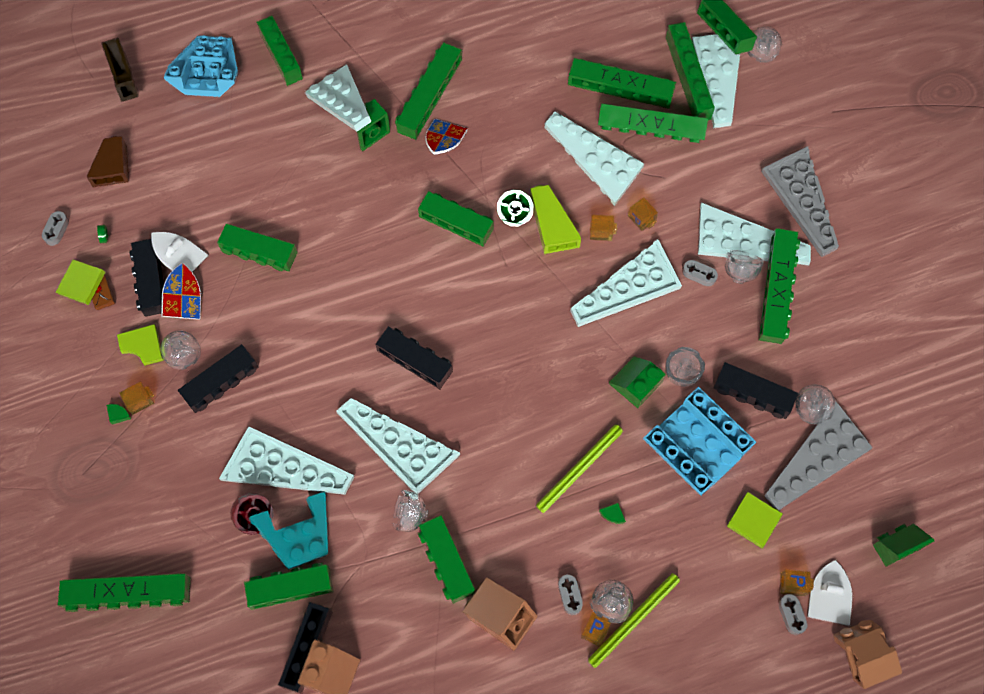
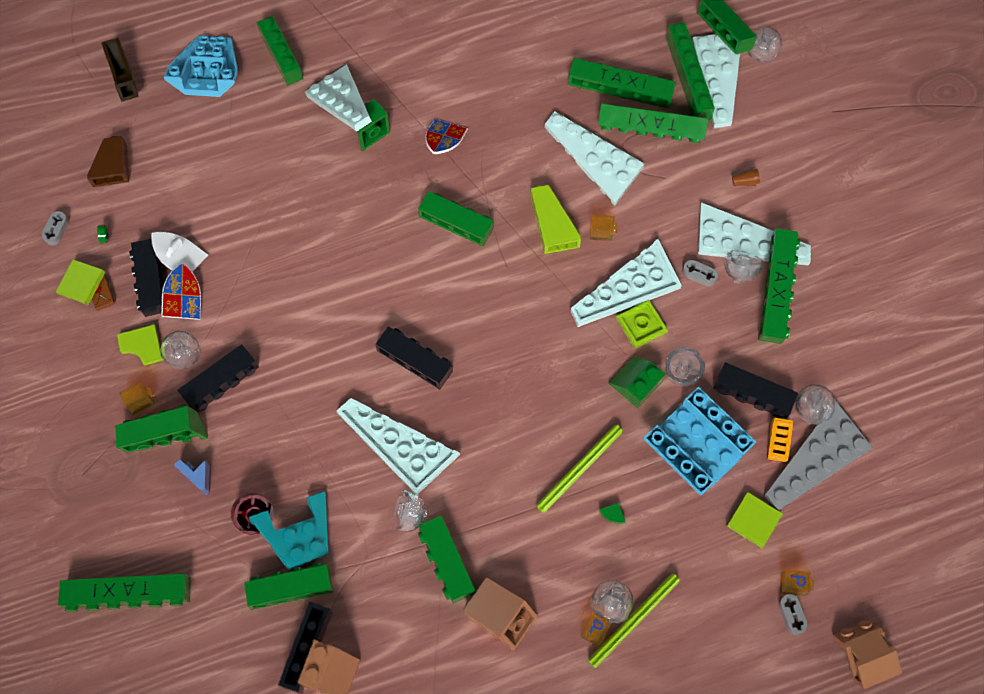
green tile [106,404,131,425] -> none
green brick [217,224,298,272] -> none
light aqua wing [219,427,354,495] -> none
green brick [395,42,462,140] -> none
cylinder [497,189,533,226] -> none
light grey beam [558,575,583,615] -> none
clear yellow brick [628,197,658,231] -> none
light grey wing [761,146,839,257] -> none
white shield [807,560,852,626] -> none
green slope [873,524,934,567] -> none
none -> green wedge [115,405,208,452]
none -> medium blue slope [174,459,210,495]
none -> lime tile [616,300,668,349]
none -> dark orange cone [732,168,760,186]
none -> light orange slope [767,418,793,463]

